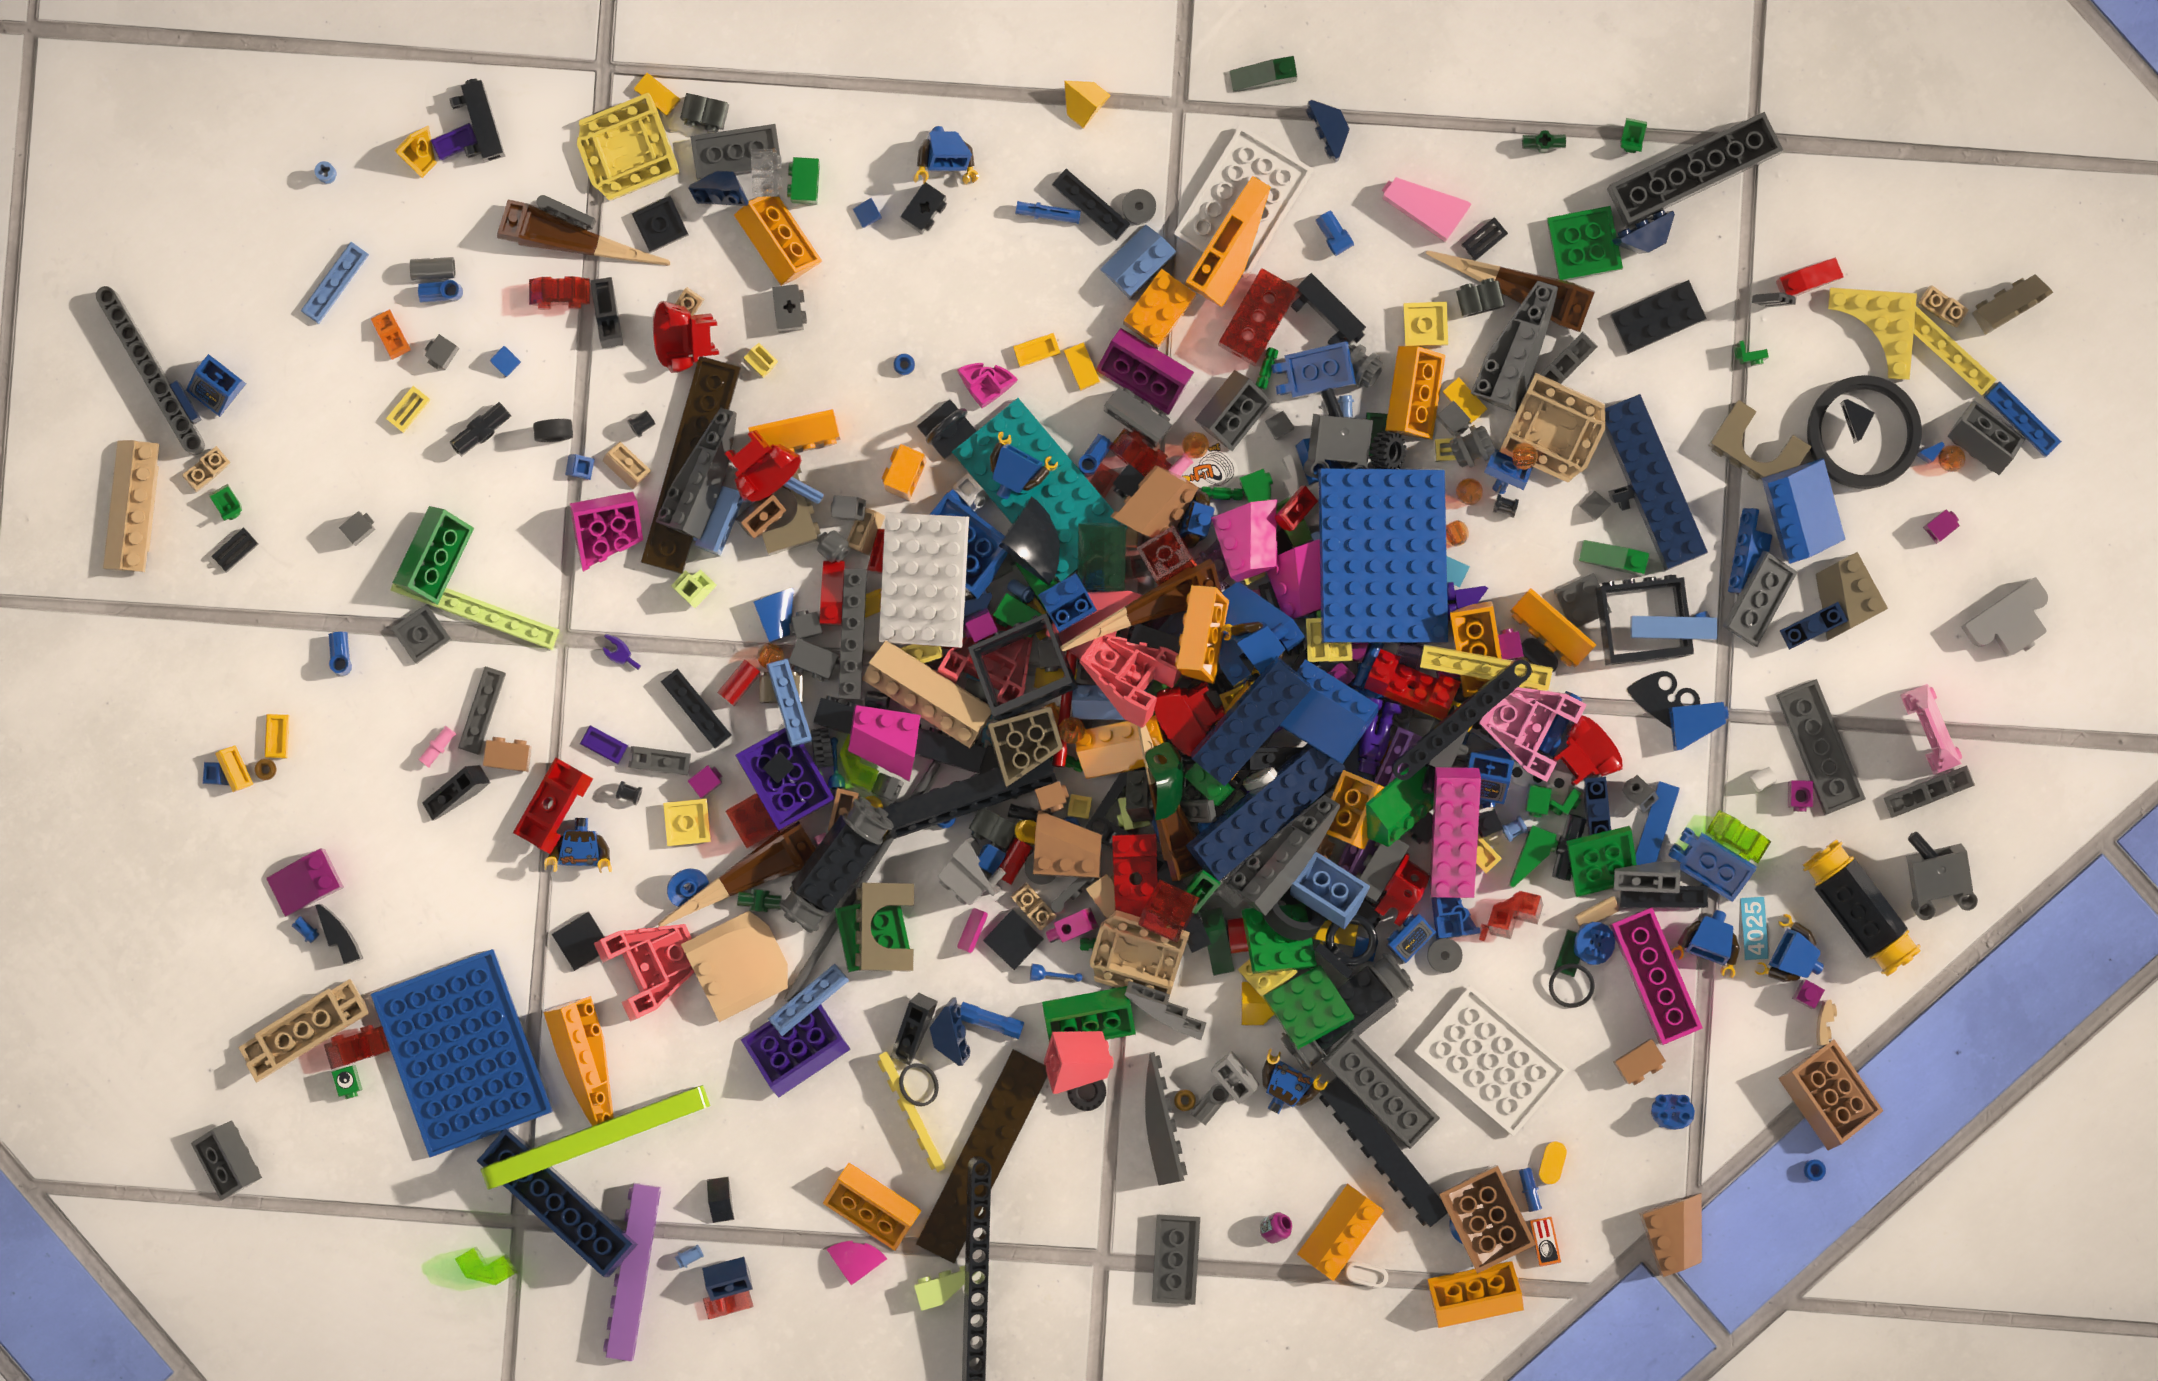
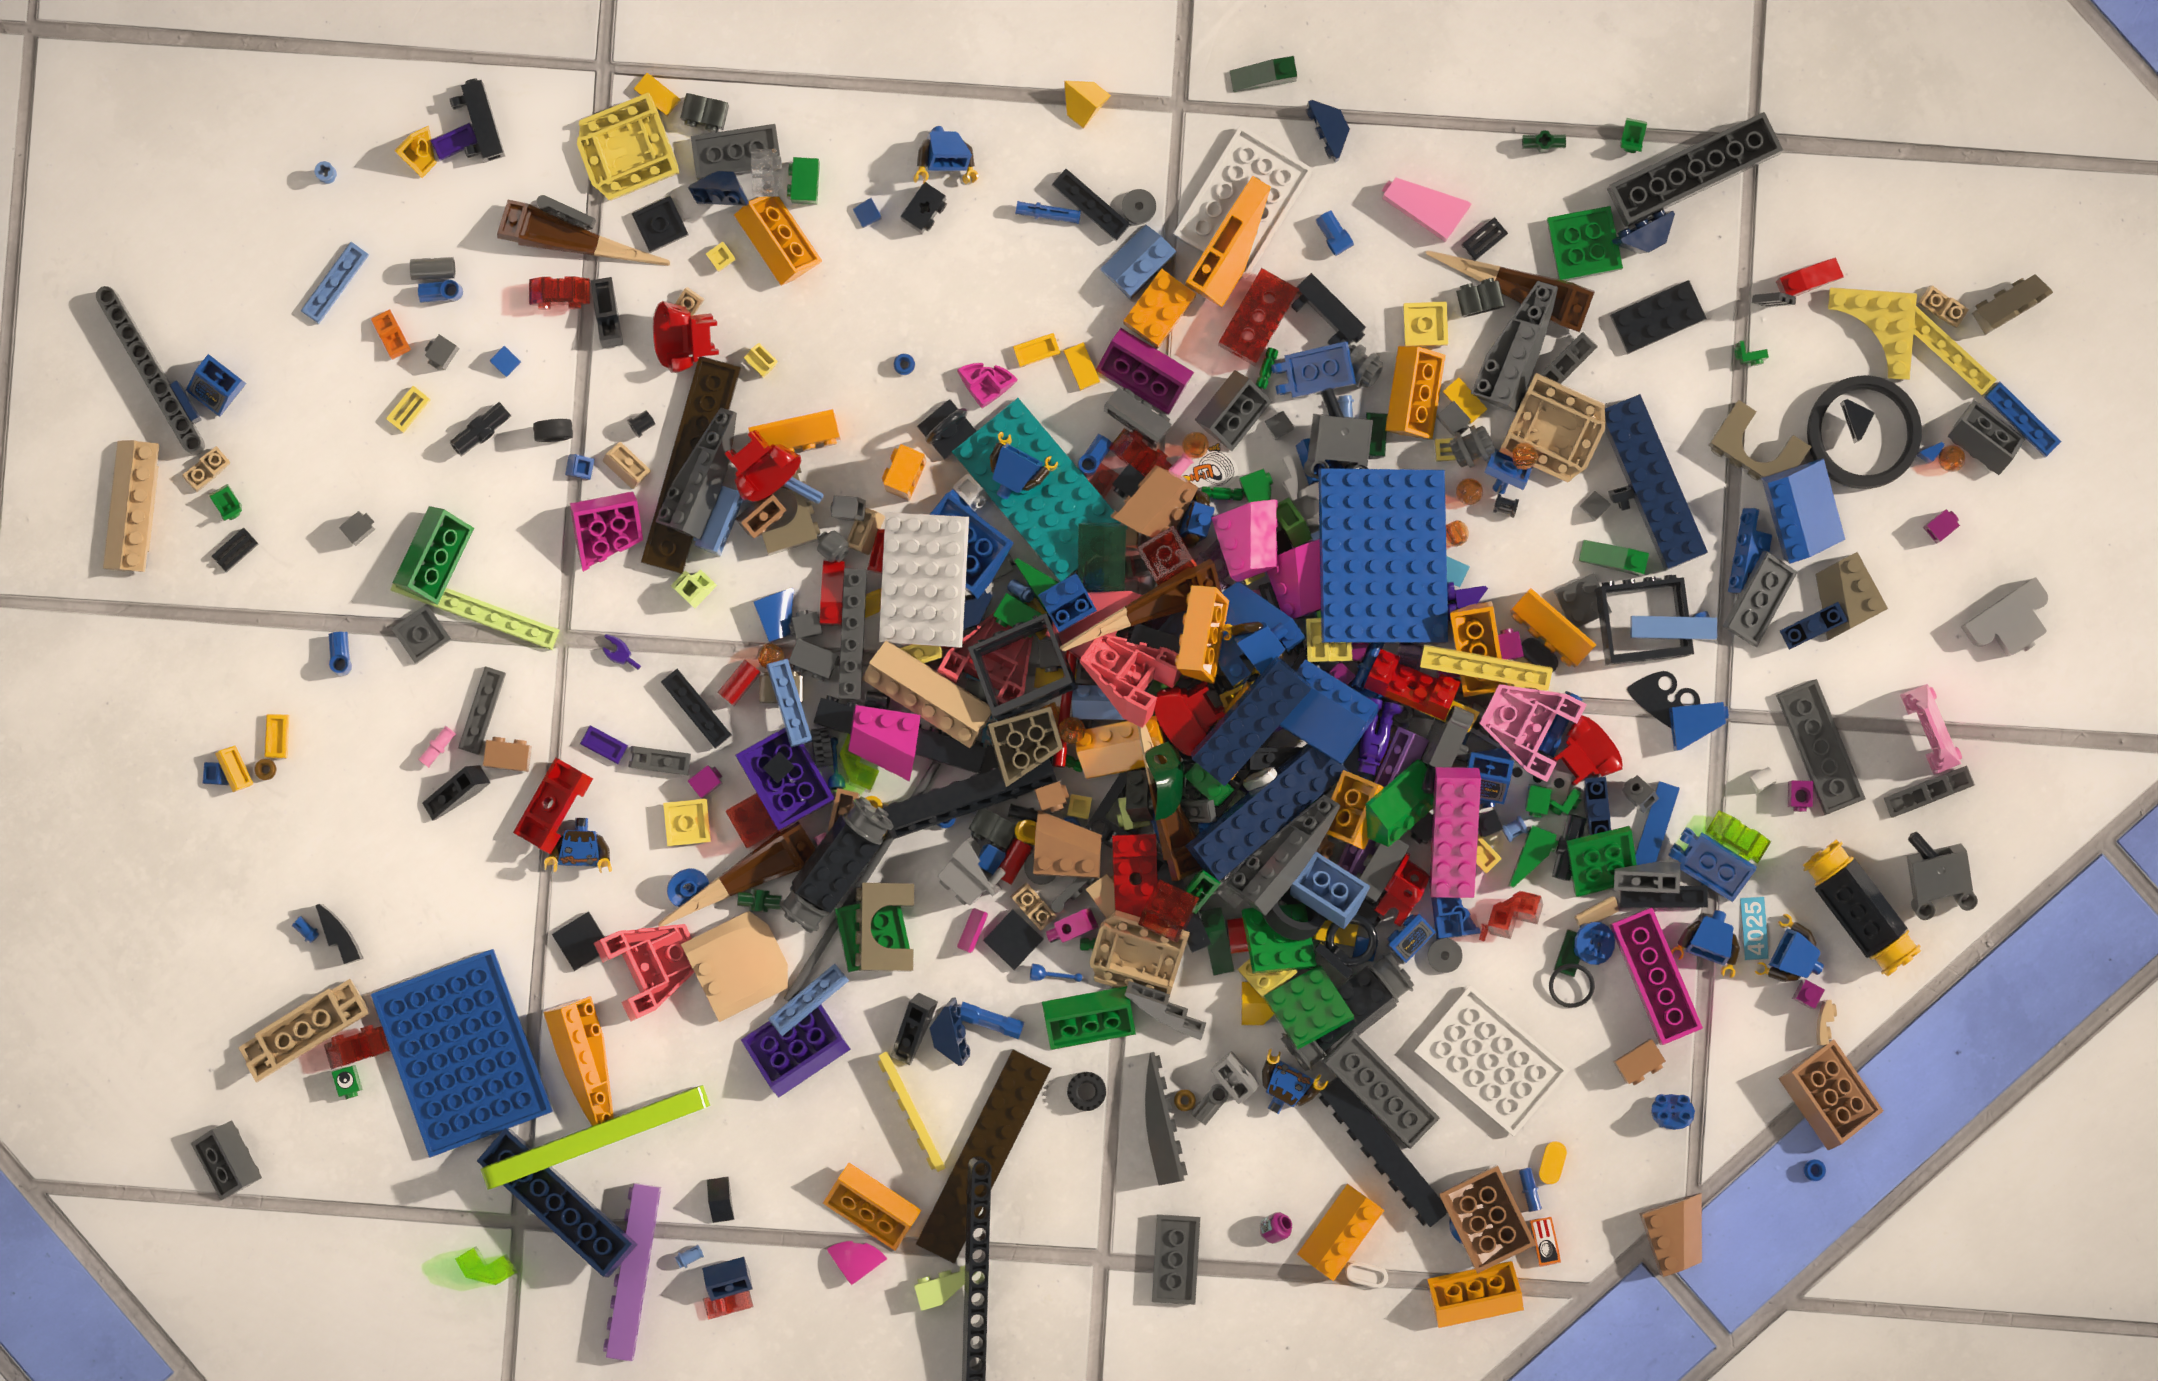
magenta slope [266,848,344,917] -> none
black bush [616,781,643,806] -> none
dark grey brick [772,284,807,333] -> none
dark grey plate [871,772,904,802] -> none
black piece [899,1063,939,1107] -> none
magenta brick [963,608,998,642] -> none
black brick [999,497,1060,586] -> none
coral slope [1044,1031,1114,1094] -> none
red brick [1275,485,1318,531] -> none
black tyre [1370,431,1407,469] -> none
black plate [1392,659,1532,780] -> none
none -> light yellow plate [706,242,736,272]

